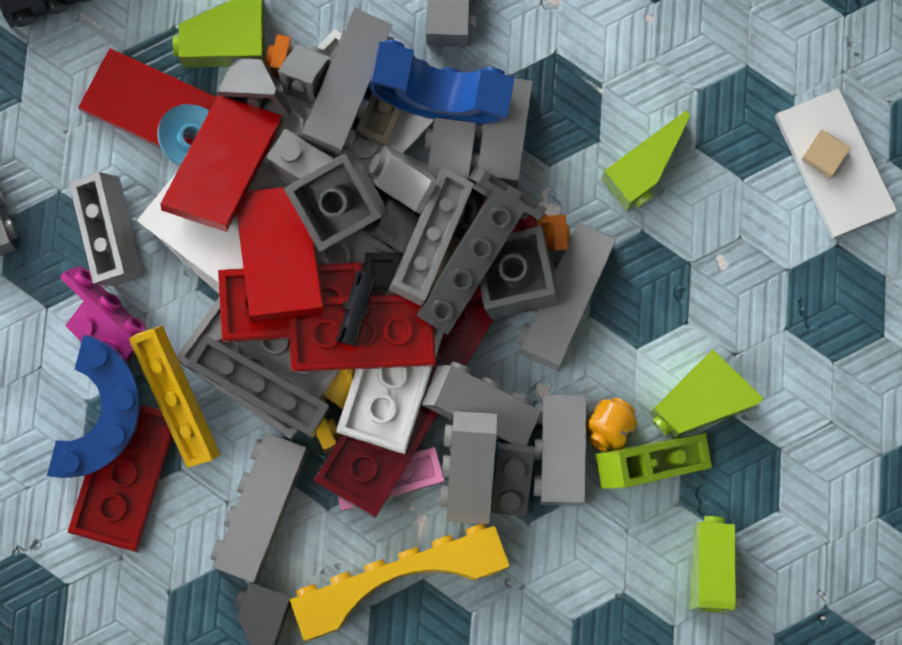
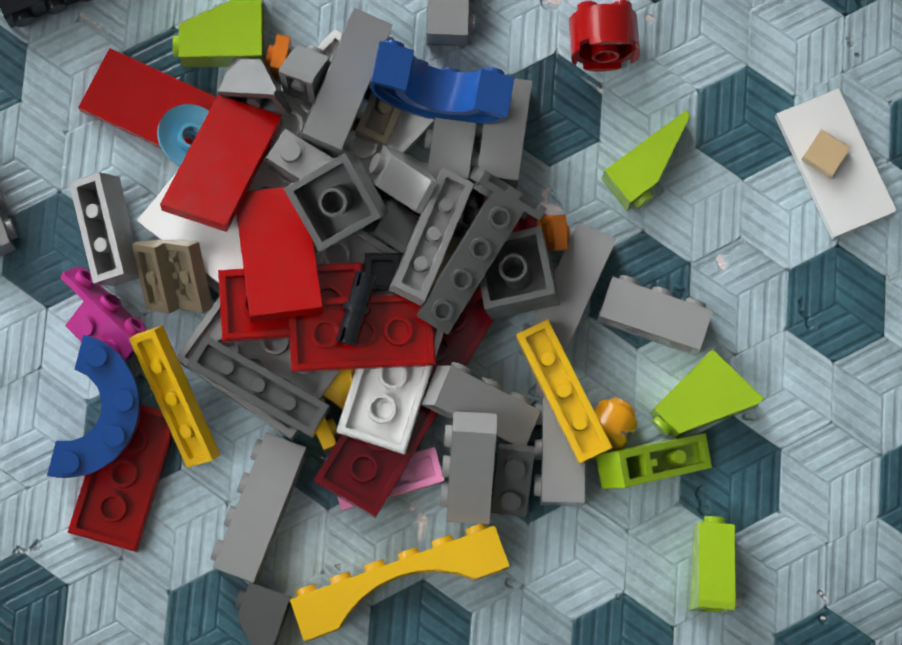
none -> dark tan slope [132,240,213,314]
none -> yellow plate [515,319,612,465]
none -> red brick [569,0,640,72]
none -> light grey brick [596,275,713,356]

